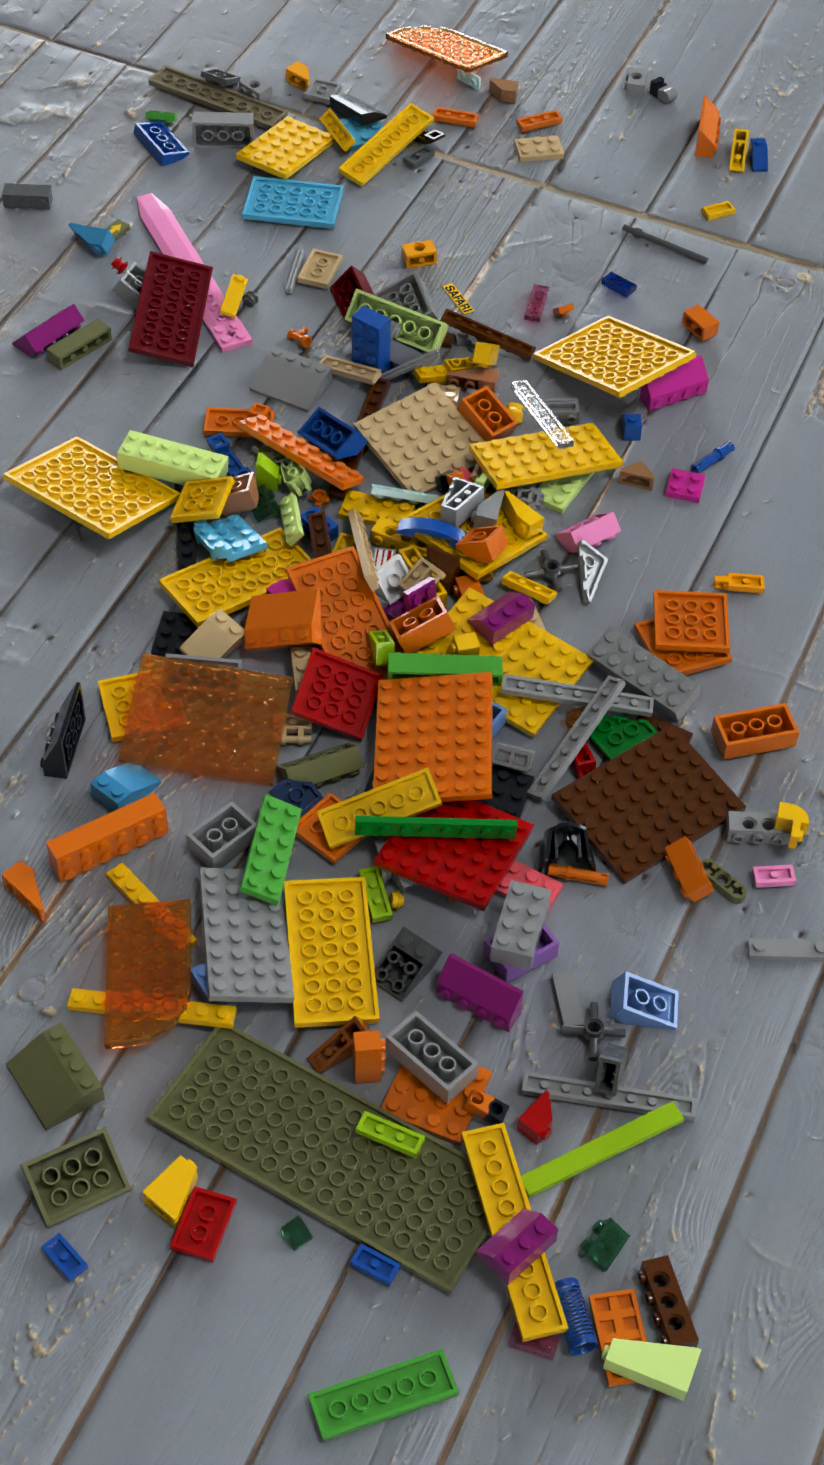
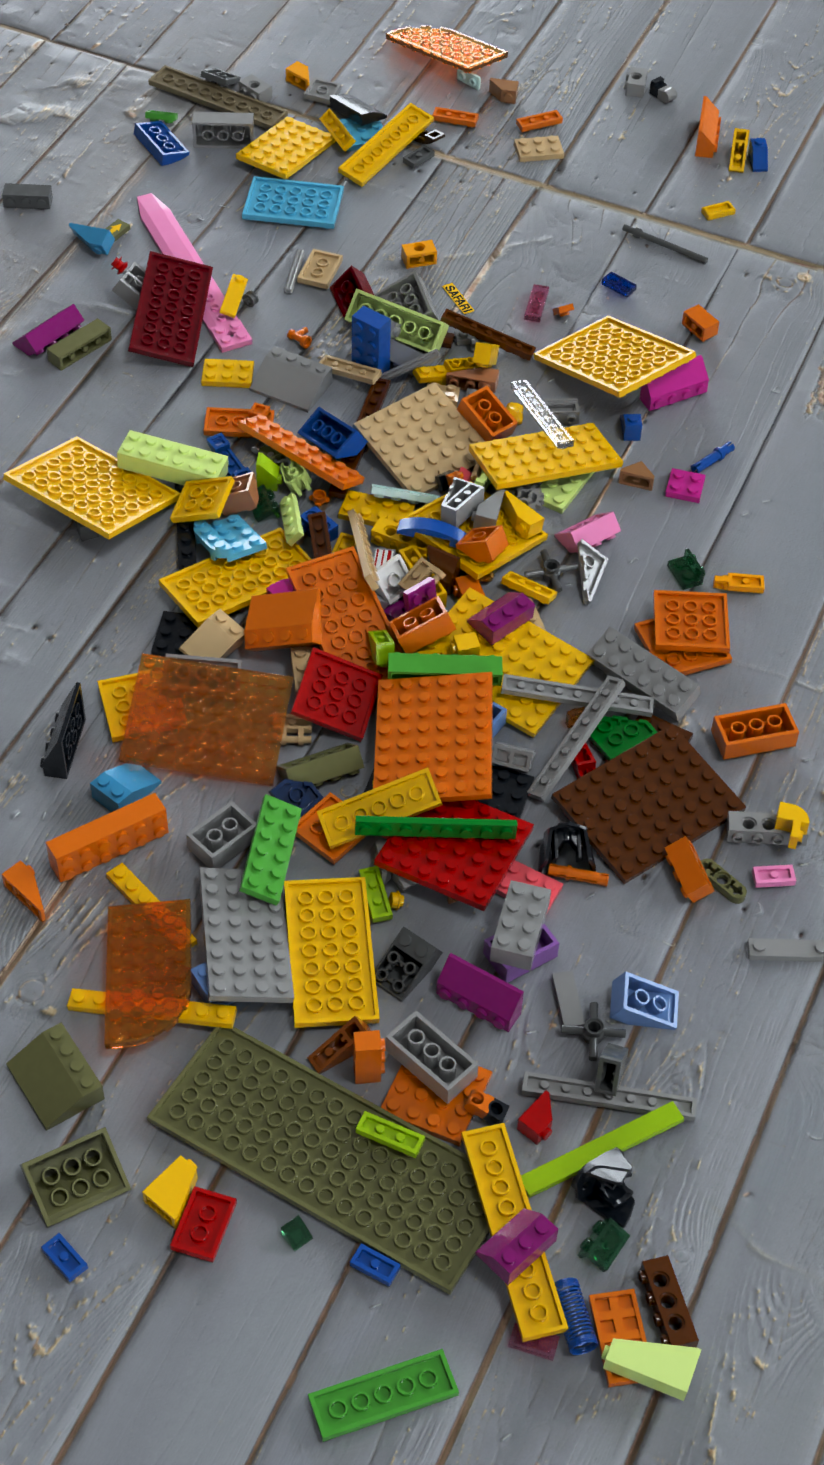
none -> yellow plate [201,359,254,388]
none -> black piece [571,1147,635,1228]
none -> clear green bracket [667,548,705,590]

